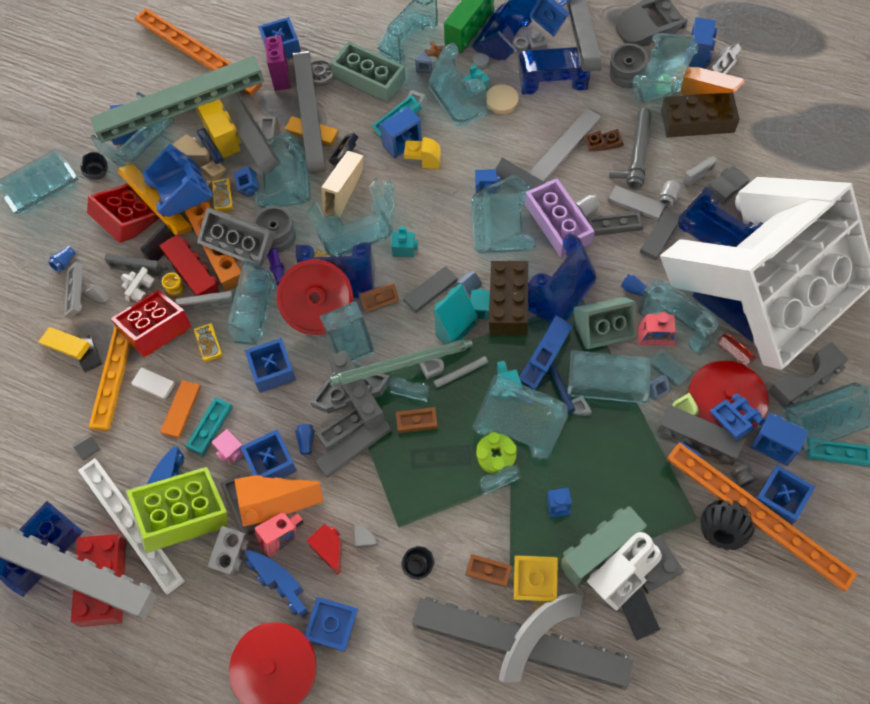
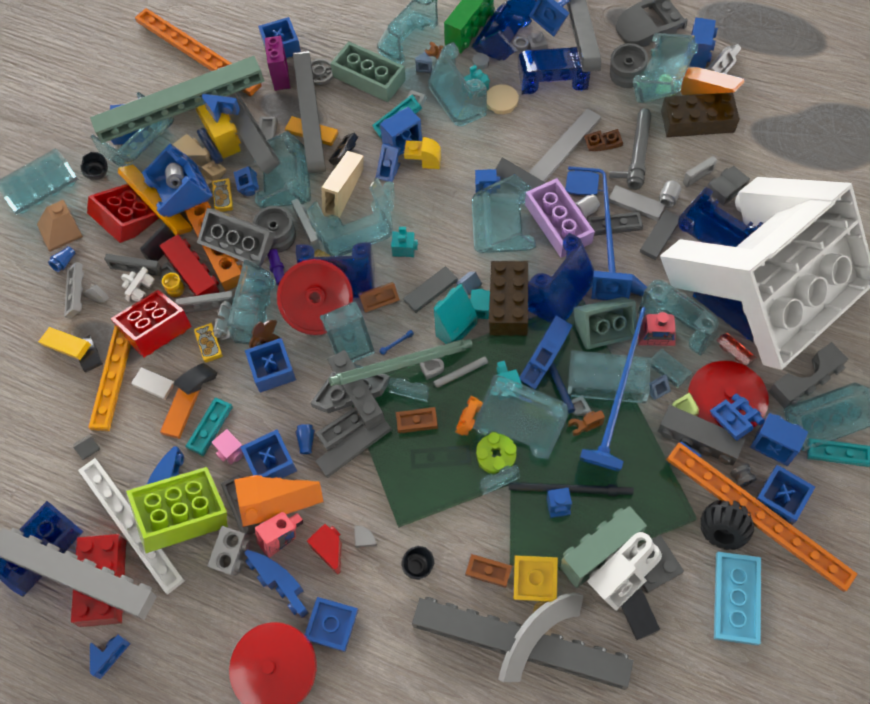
none -> medium nougat slope [37,200,83,252]
none -> blue slope [90,635,131,679]
none -> light grey brick [165,163,184,188]
none -> black slope [174,363,217,394]
none -> blue slope [202,94,240,123]
none -> light grey hinge [213,301,239,342]
none -> reddish brown plate [249,320,280,348]
none -> light grey plate [291,198,321,251]
none -> blue slope [375,143,401,182]
none -> blue hinge [380,330,414,355]
none -> orange plate [455,396,482,436]
none -> black bar [509,482,634,497]
none -> blue piece [565,166,633,300]
none -> dark orange plate [568,410,605,436]
none -> blue piece [580,307,646,472]
none -> medium azure plate [714,552,761,646]

